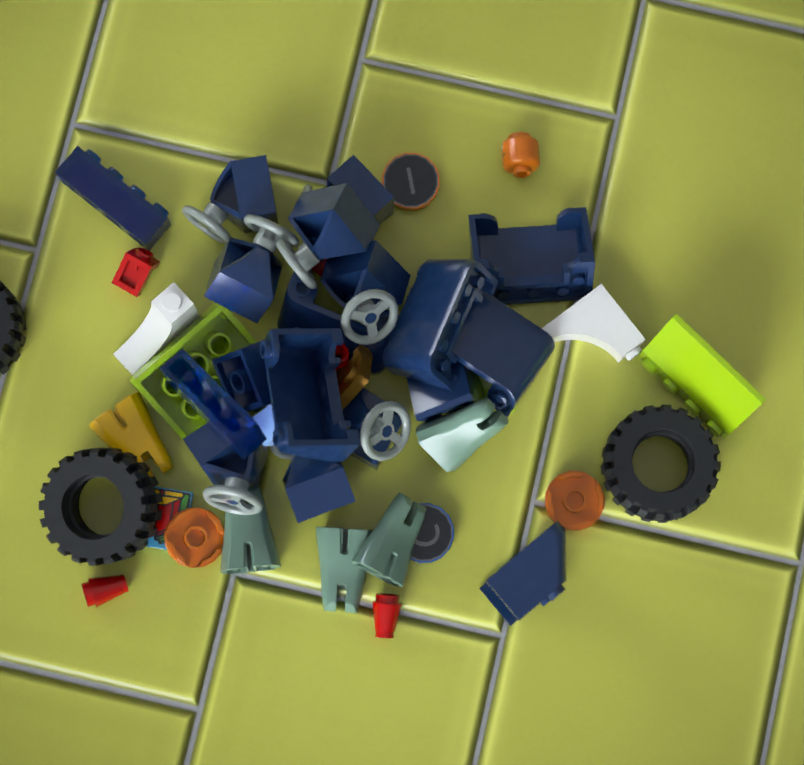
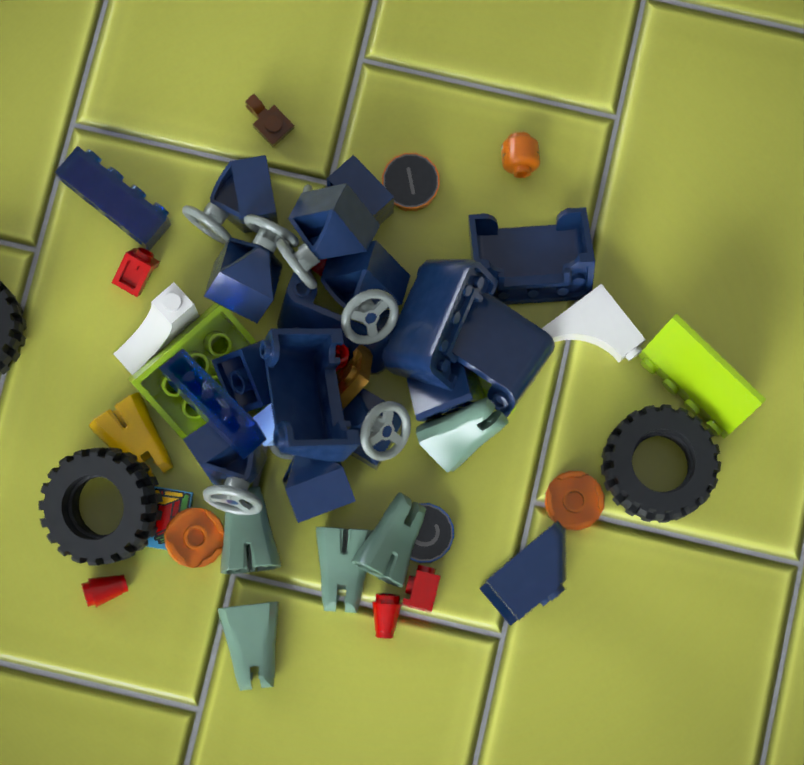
none -> sand green piece [217,601,279,691]
none -> reddish brown plate [245,94,294,147]
none -> red brick [402,565,441,613]

